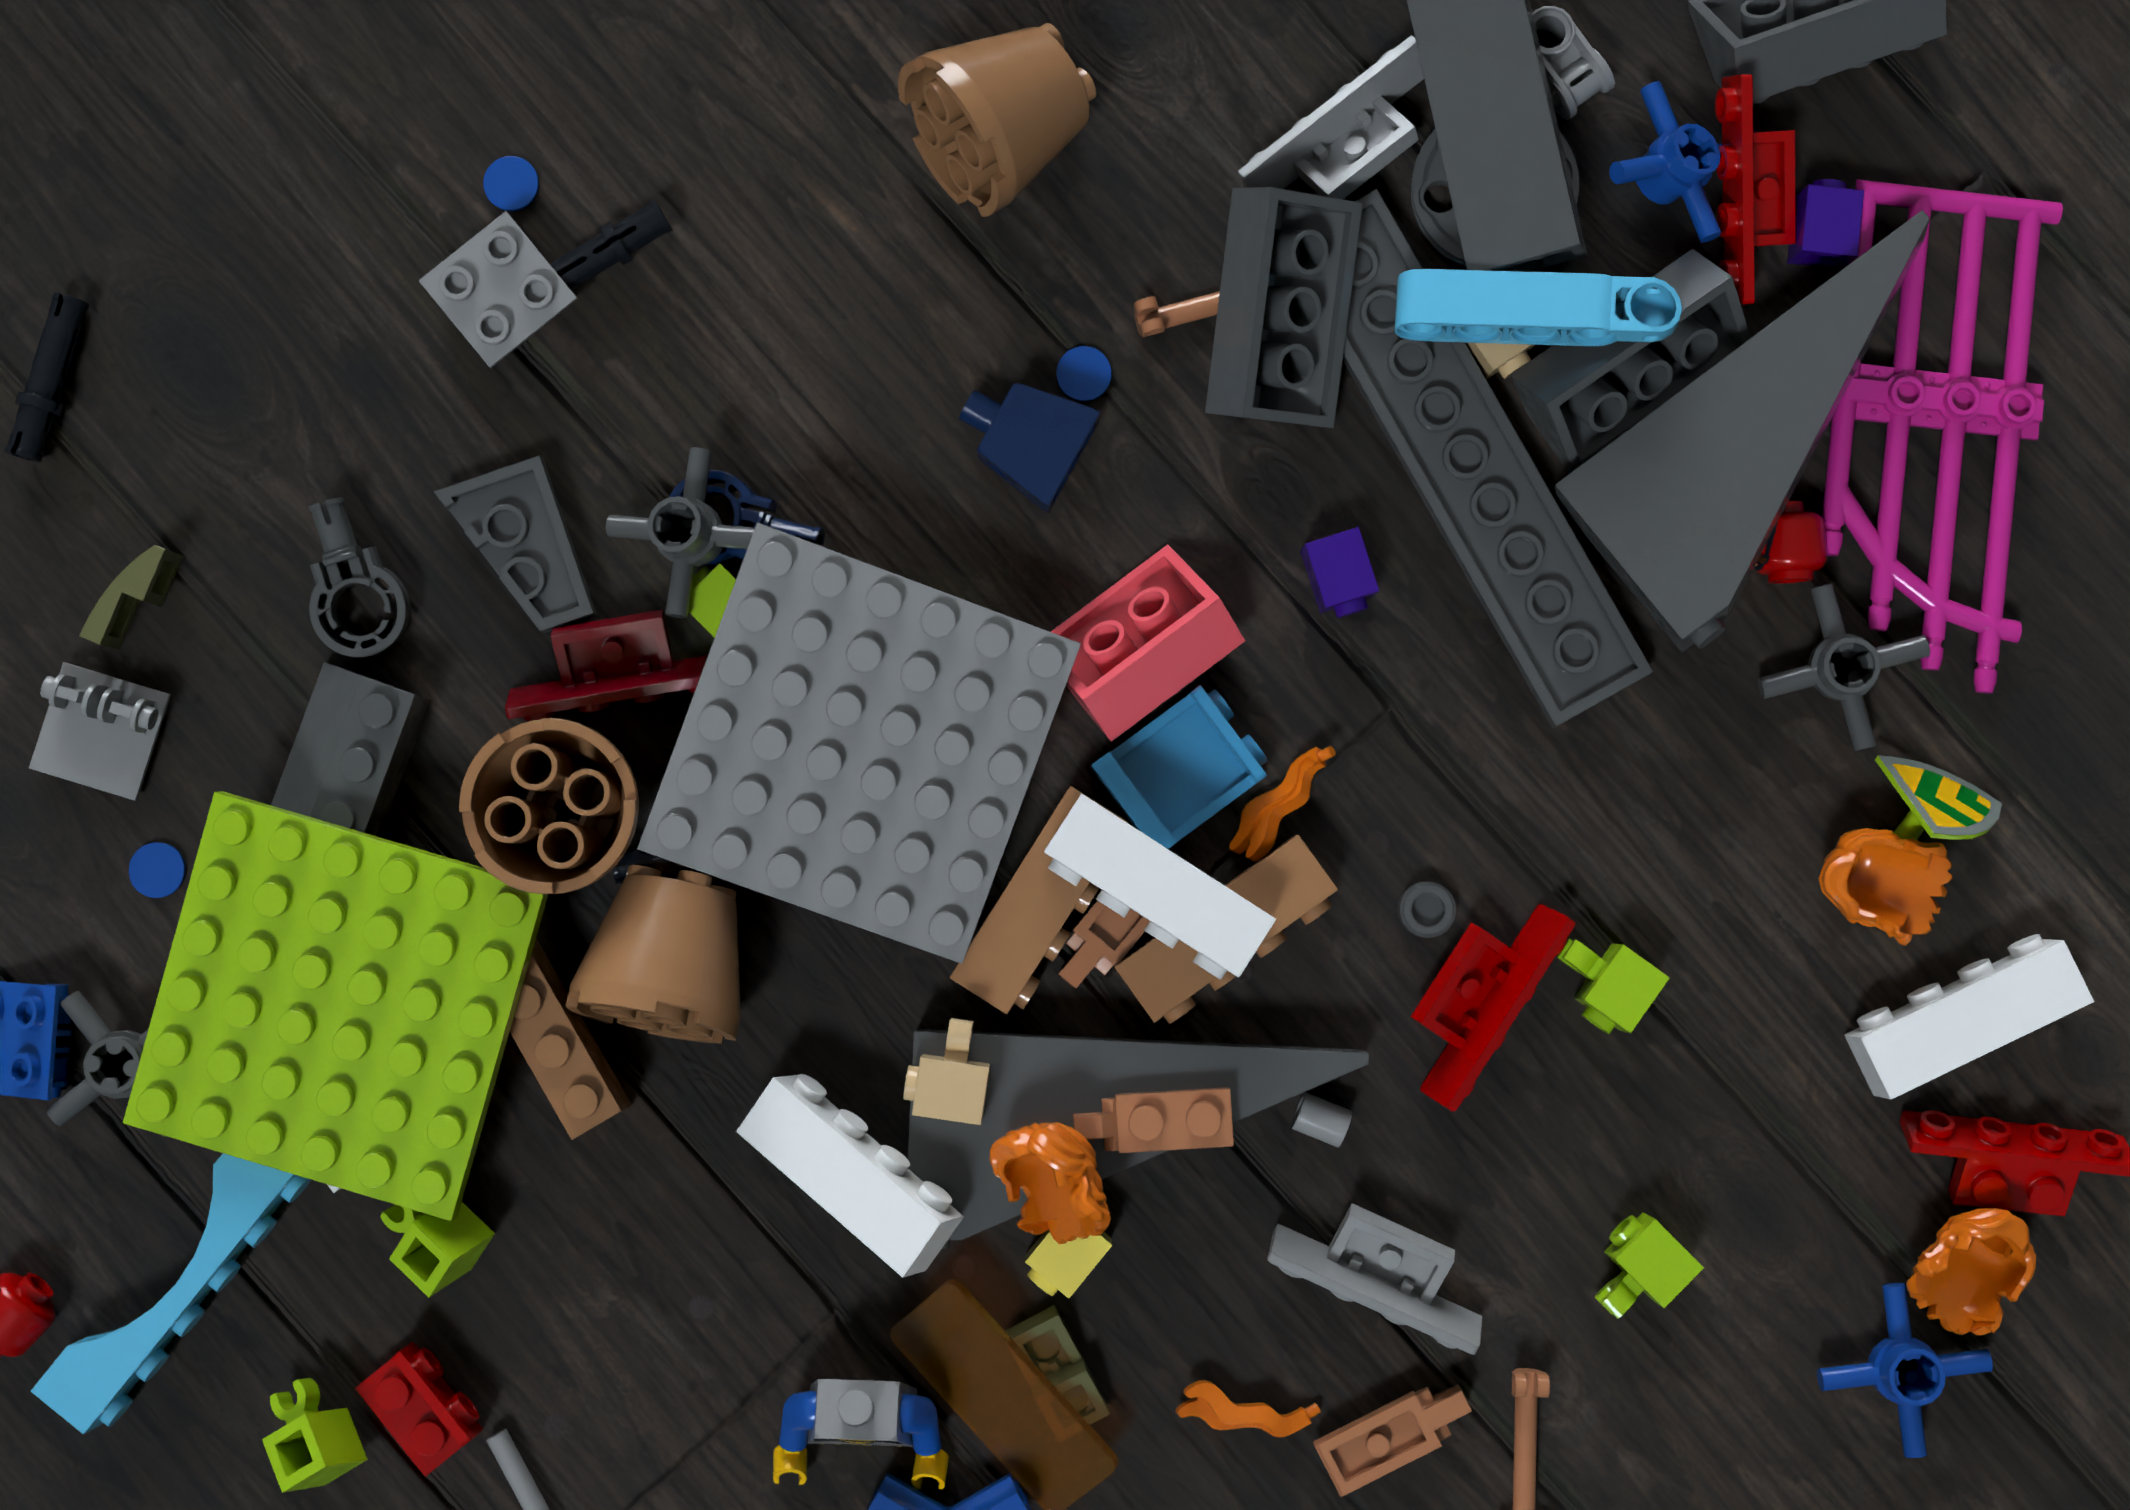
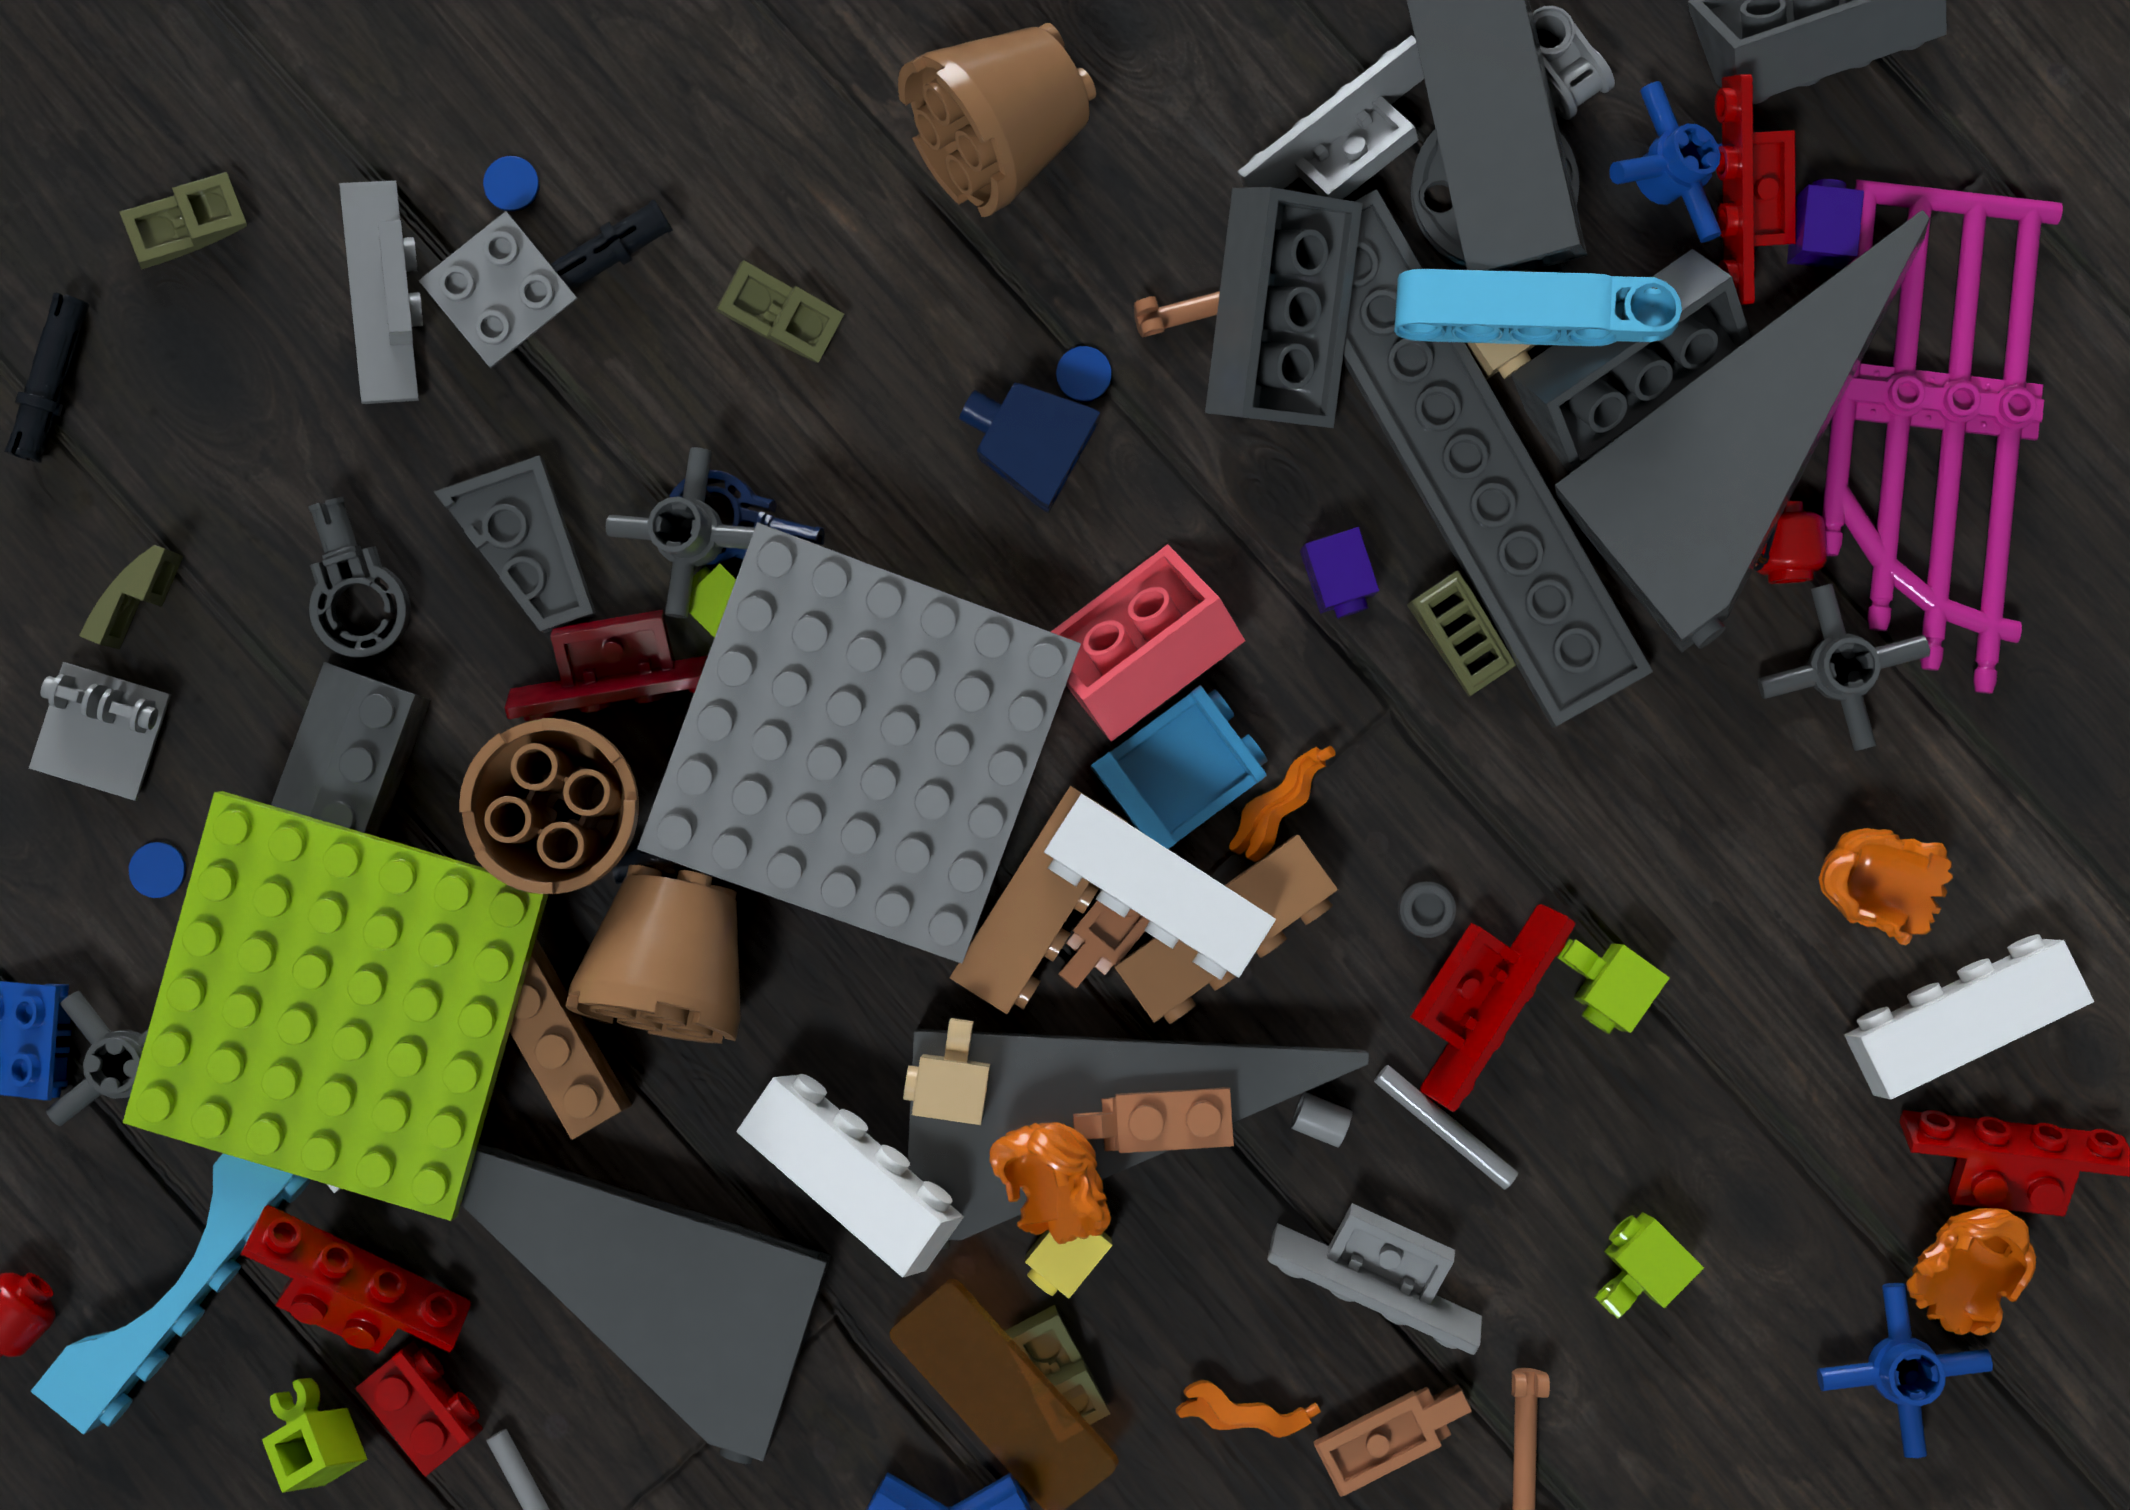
lime brick [380,1202,495,1298] -> none
torso [773,1379,949,1489] -> none
shield [1875,755,2002,840] -> none
none -> olive slope [120,172,247,270]
none -> red bracket [240,1205,471,1354]
none -> light grey bracket [339,180,423,404]
none -> dark grey slope [461,1142,831,1464]
none -> olive slope [715,260,844,363]
none -> light grey bar [1374,1065,1518,1190]
none -> olive slope [1407,570,1516,697]

